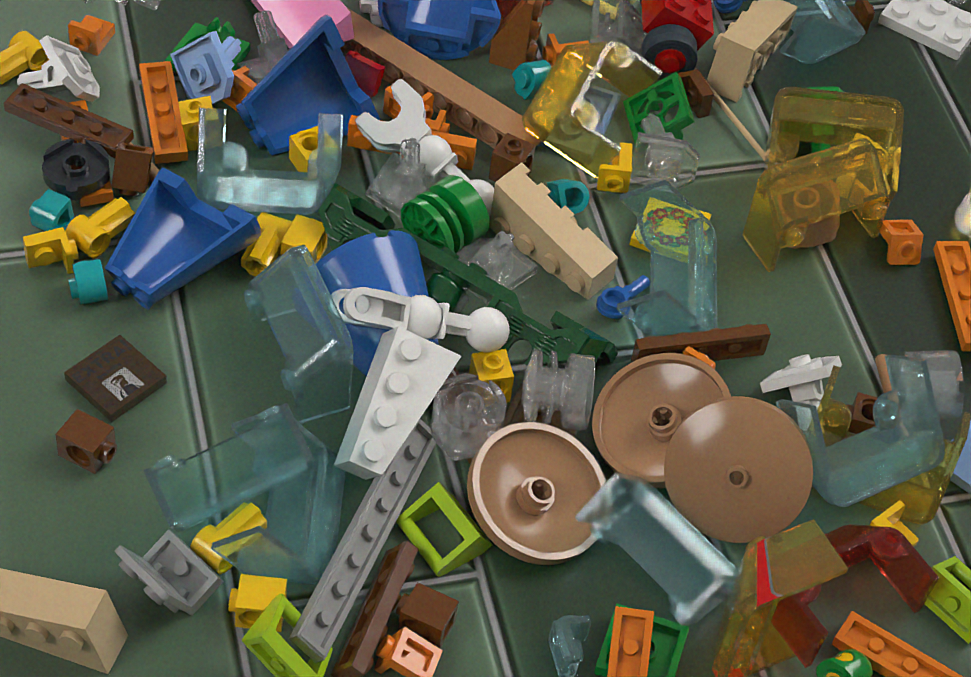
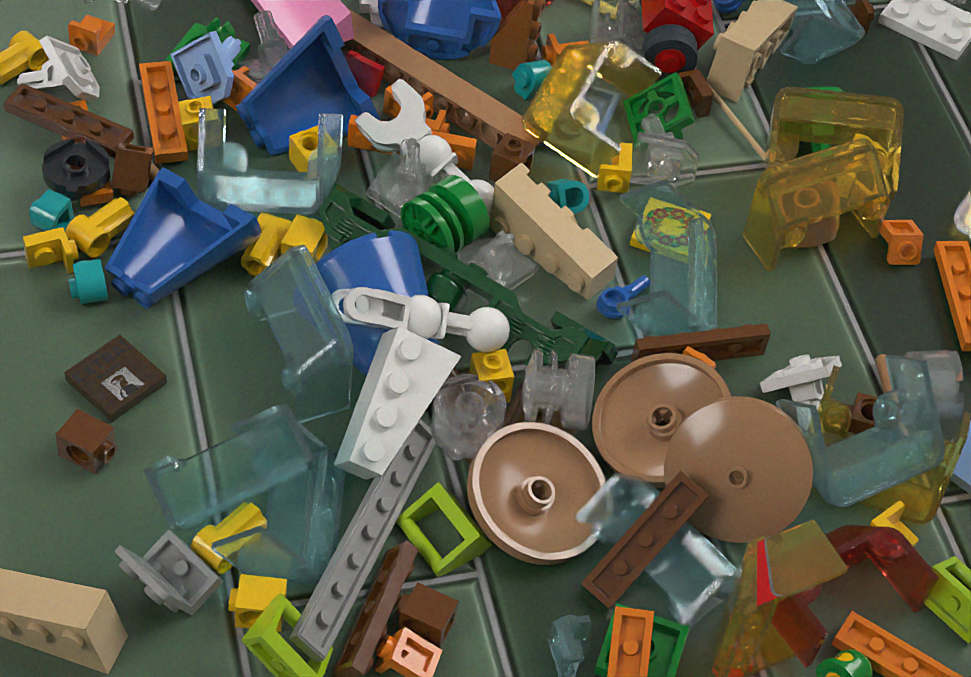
none -> reddish brown plate [581,470,709,609]

